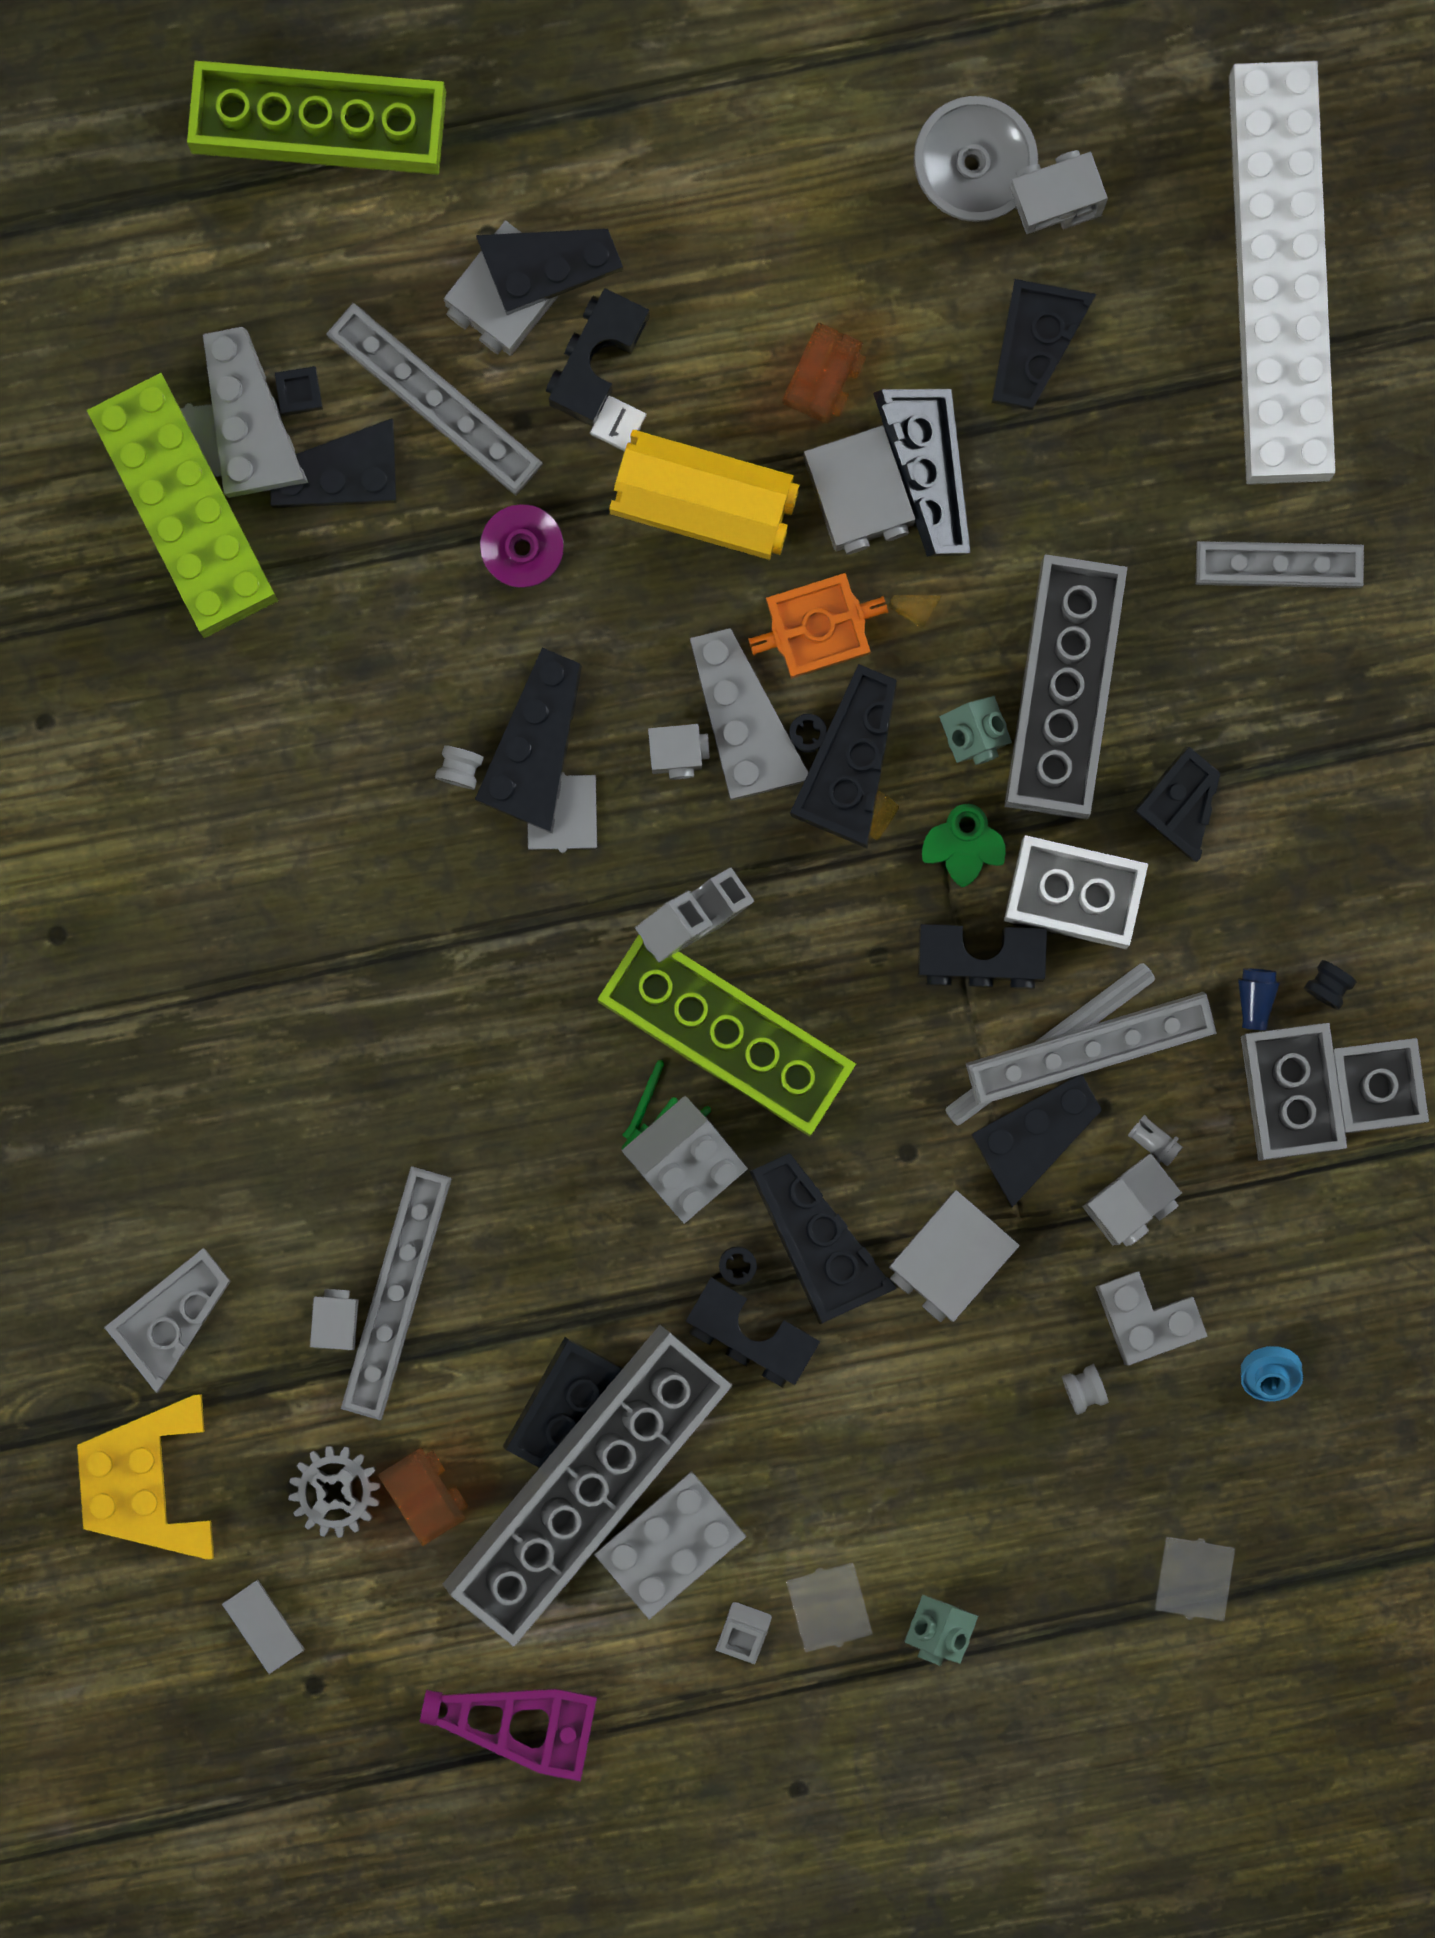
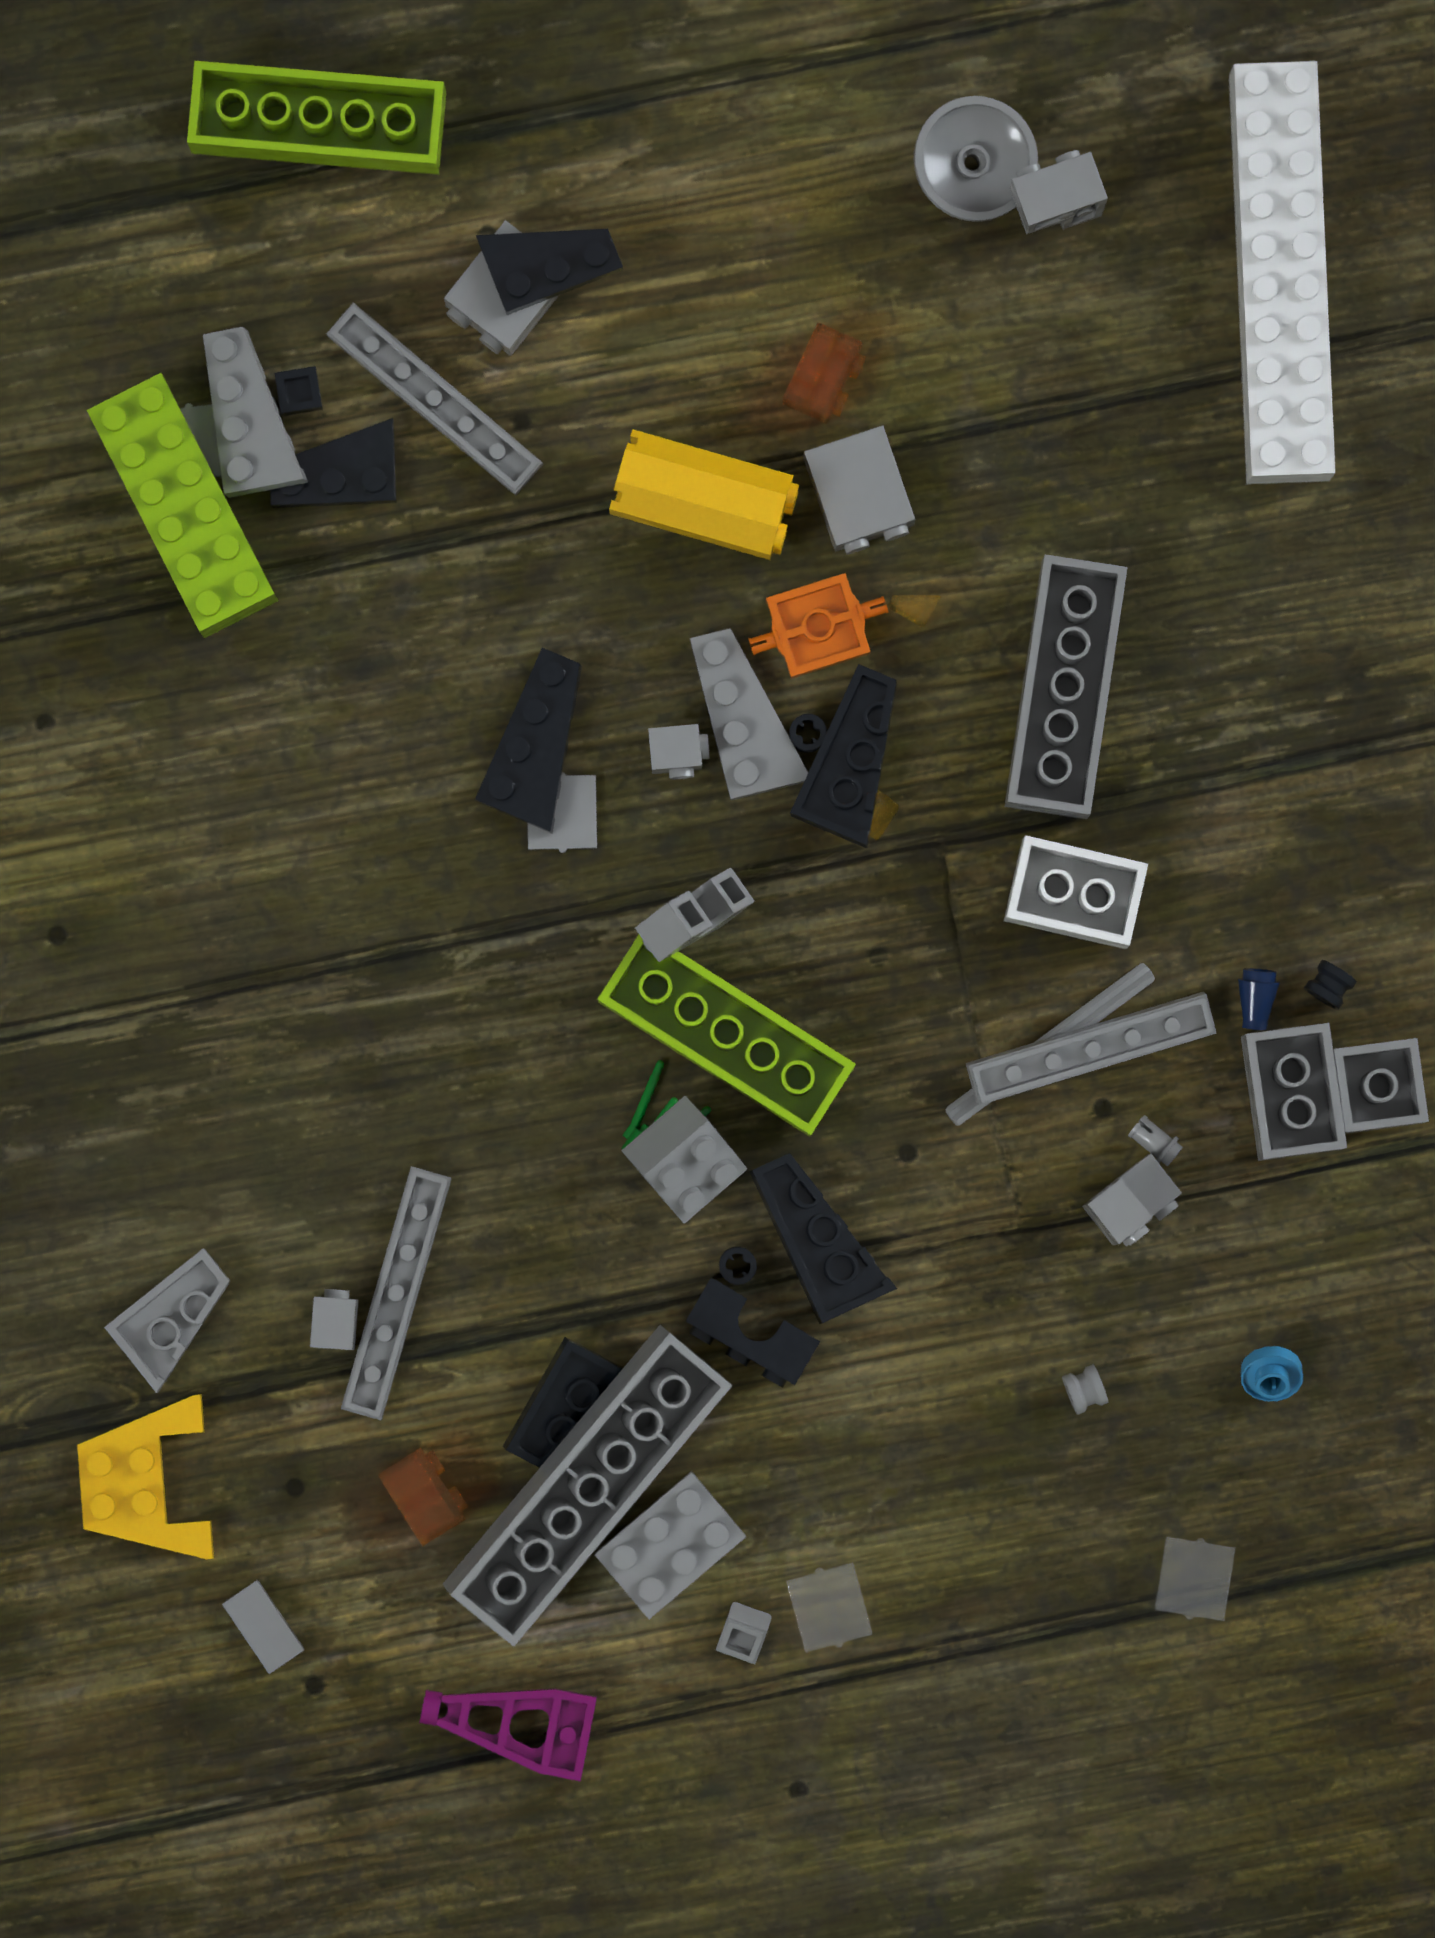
light grey gear [289,1446,381,1538] -> none
light grey wheel [435,745,484,789] -> none
magenta dish [480,504,564,588] -> none
black arch [546,288,650,427] -> none
white tile [590,396,646,451] -> none
wing [873,389,971,557] -> none
light grey brick [889,1190,1020,1323] -> none
sand green brick [905,1595,978,1666] -> none
black arch [918,924,1047,989] -> none
green plate [922,804,1006,888] -> none
sand green brick [939,696,1012,765] -> none
black wing [971,1074,1102,1208] -> none
black wing [992,279,1096,410] -> none
light grey brick [1095,1271,1208,1365] -> none
black wing [1133,747,1221,862] -> none
light grey tile [1196,541,1364,588] -> none

